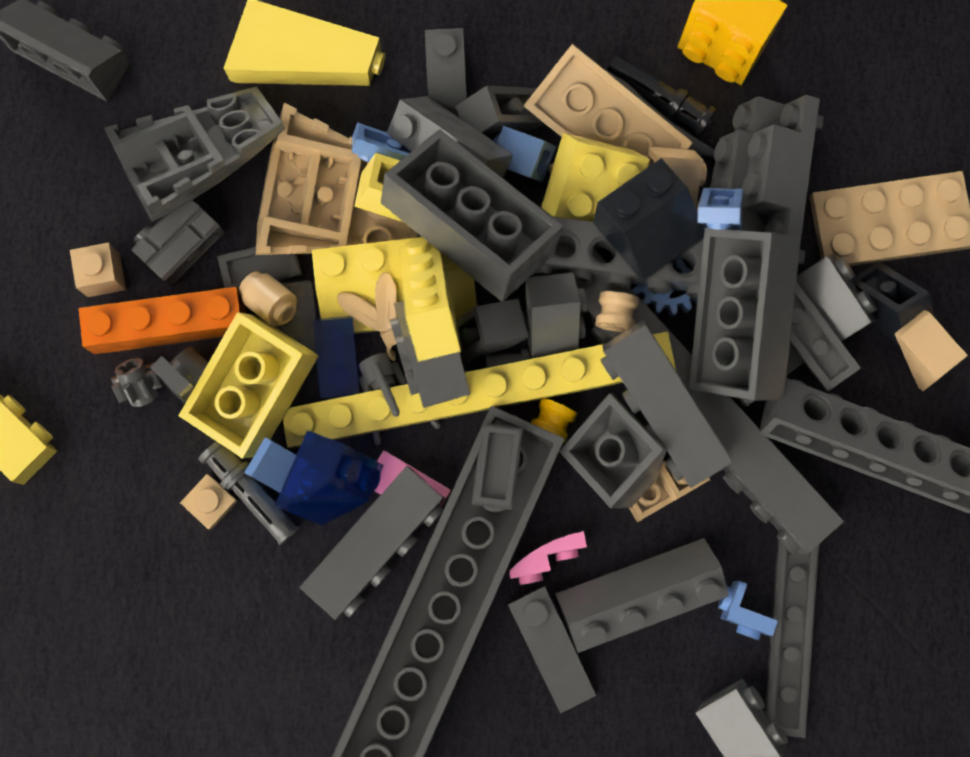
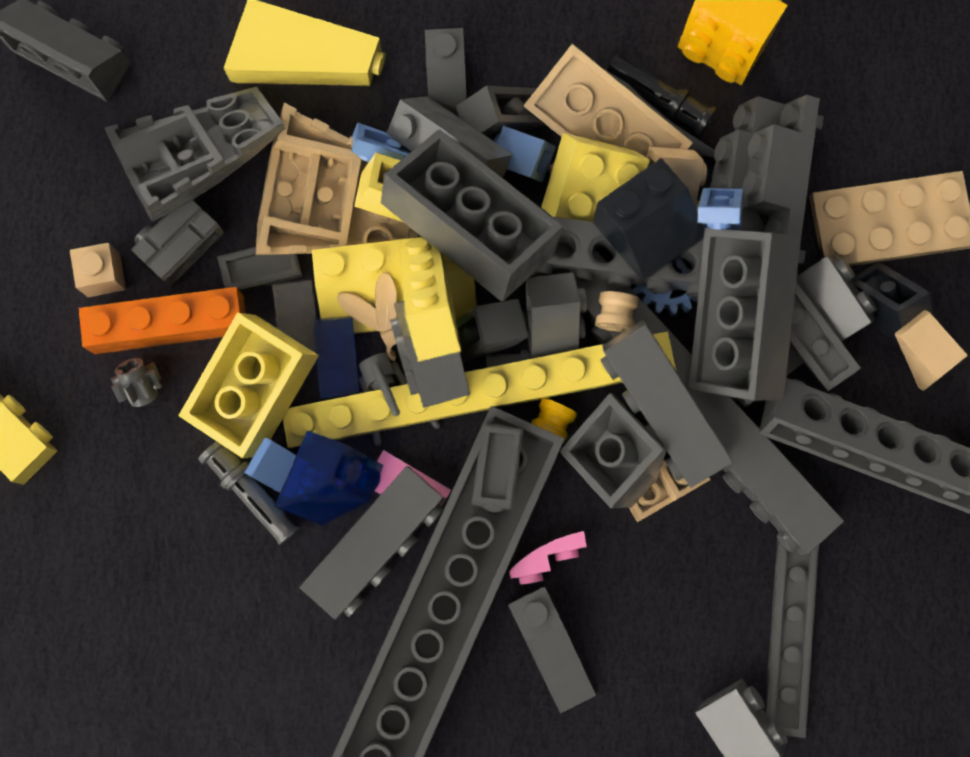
dark grey plate [150,346,209,403] -> none
tan plate [180,474,238,530] -> none
tan brick [239,271,297,327] -> none
dark grey brick [555,538,729,653] -> none
medium blue bracket [718,581,778,640] -> none

